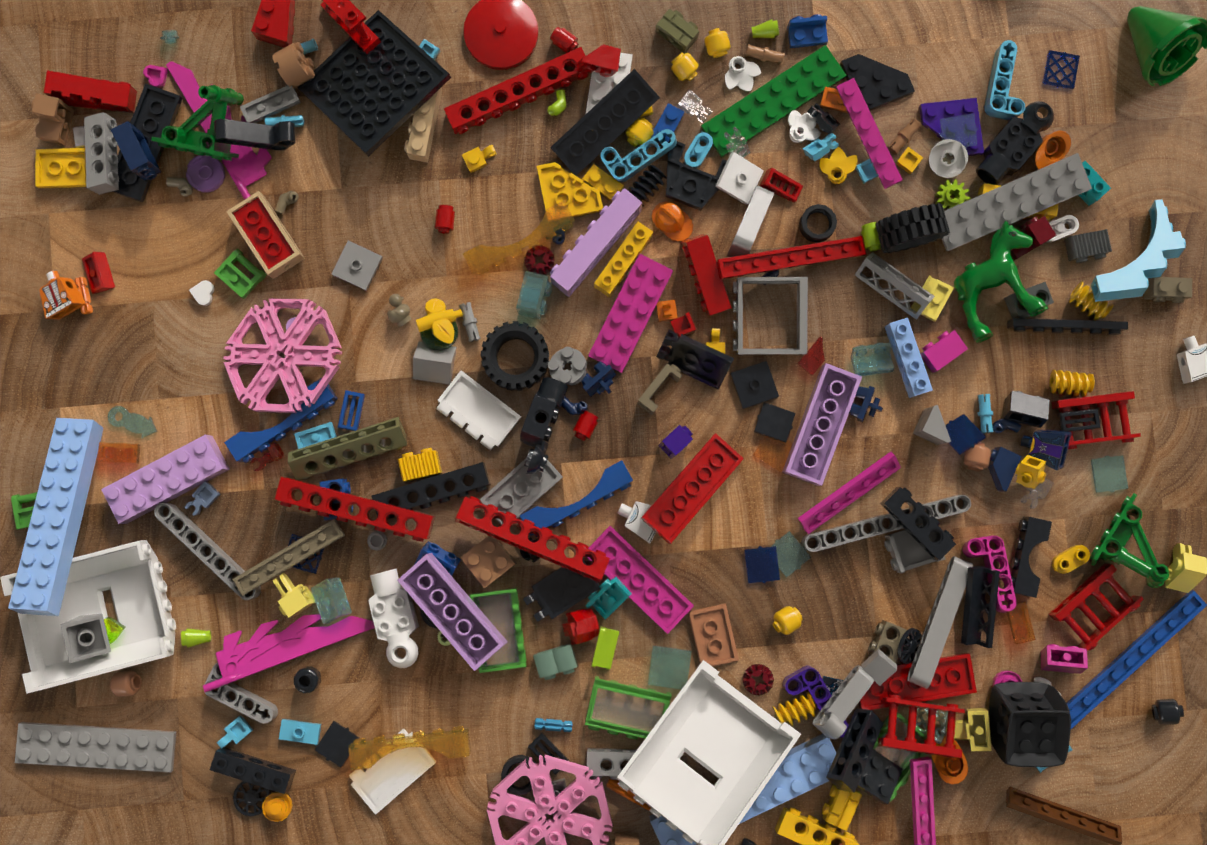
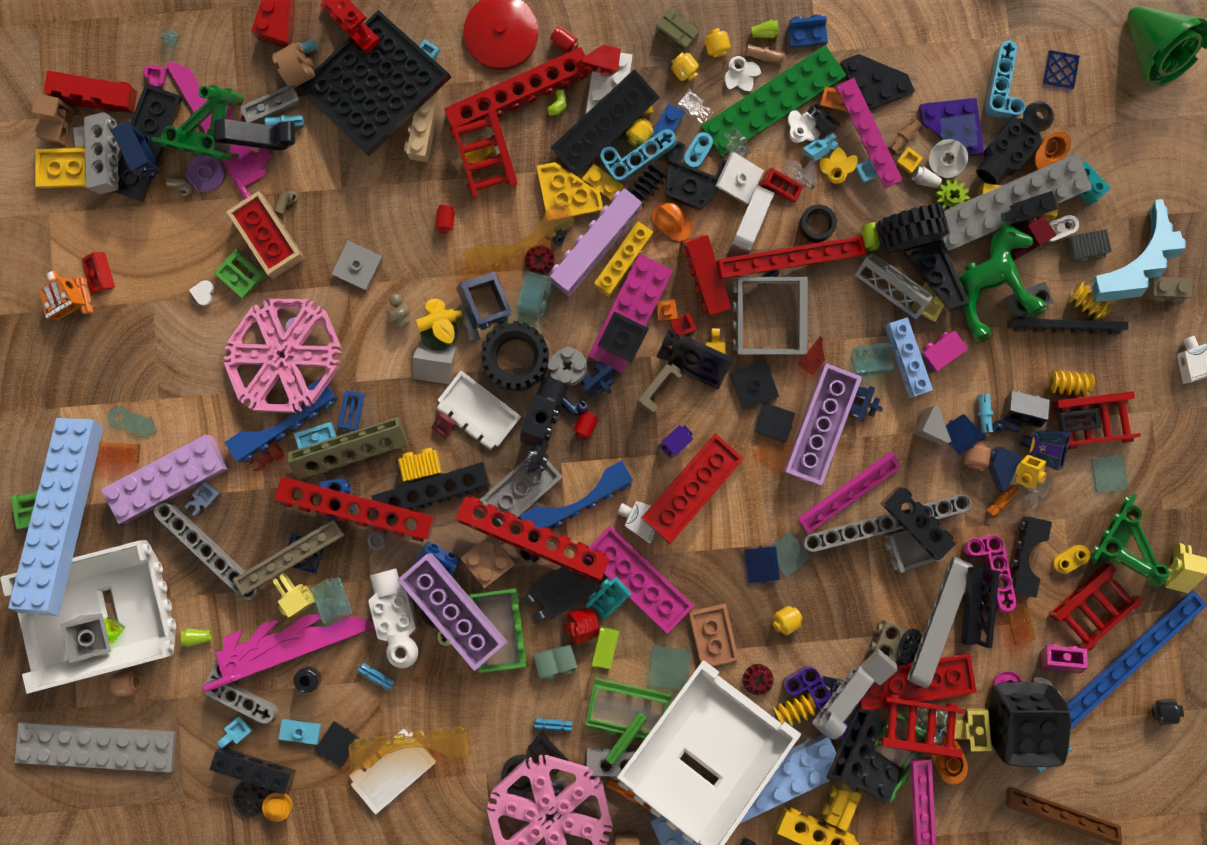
none -> dark azure axle [358,663,394,691]
none -> dark red plate [431,412,457,439]
none -> red fence [449,109,518,198]
none -> dark blue window [456,271,512,330]
none -> black plate [597,311,649,363]
none -> bright green axle [606,712,647,765]
none -> clear slope [781,158,817,191]
none -> black wing [904,239,969,312]
none -> white cone [911,166,942,189]
none -> orange axle [987,484,1019,517]
none -> black hinge [1001,191,1058,223]

